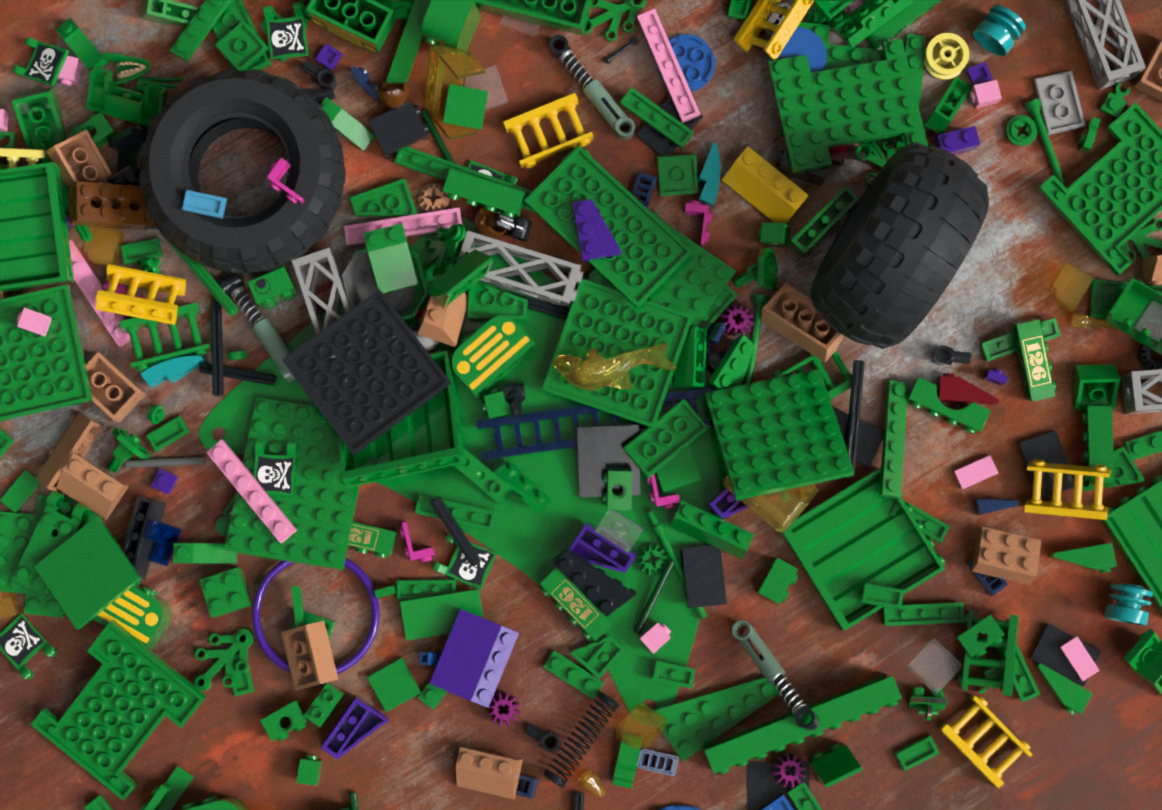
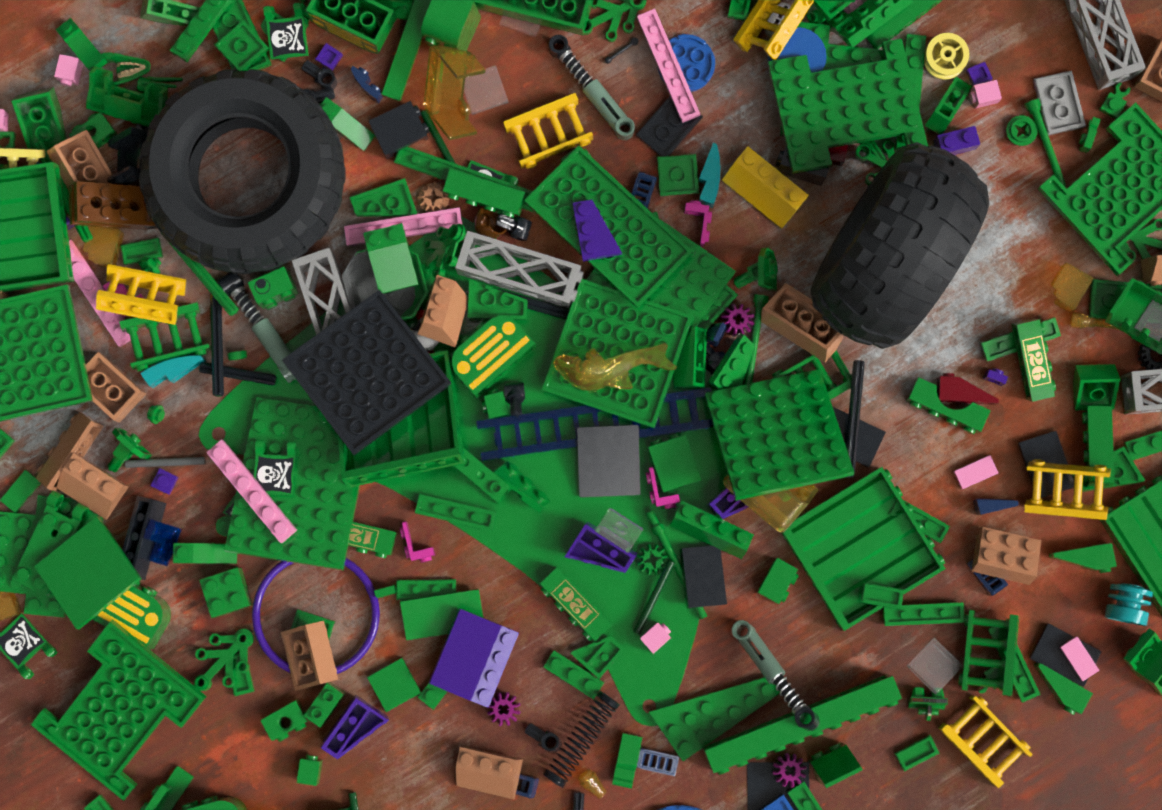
flag [12,37,69,87] -> none
bright pink brick [17,308,52,337] -> none
green tile [146,415,191,452] -> none
dark azure tile [182,190,227,219] -> none
dark pink bracket [267,158,304,204] -> none
green tile [291,586,306,627] -> none
reddish brown hair [377,82,410,109] -> none
blue piece [419,652,438,665] -> none
green slope [428,249,494,309] -> none
black axle [430,496,481,566] -> none
flag [433,533,497,590] -> none
green tile [443,84,488,131] -> none
black wing [552,548,636,617] -> none
green brick [603,467,632,510] -> none
clear yellow piece [616,702,666,750] -> none
green plate [620,87,694,149] -> none
green tile [623,399,709,479] -> none
green plate [652,660,696,689] -> none
green brick [758,222,790,246] -> none
green brick [789,185,860,258] -> none
green plate [879,380,908,499] -> none
black axle [931,346,972,365] -> none
green brick [957,614,1005,659] -> none
teal wheel [973,4,1026,57] -> none

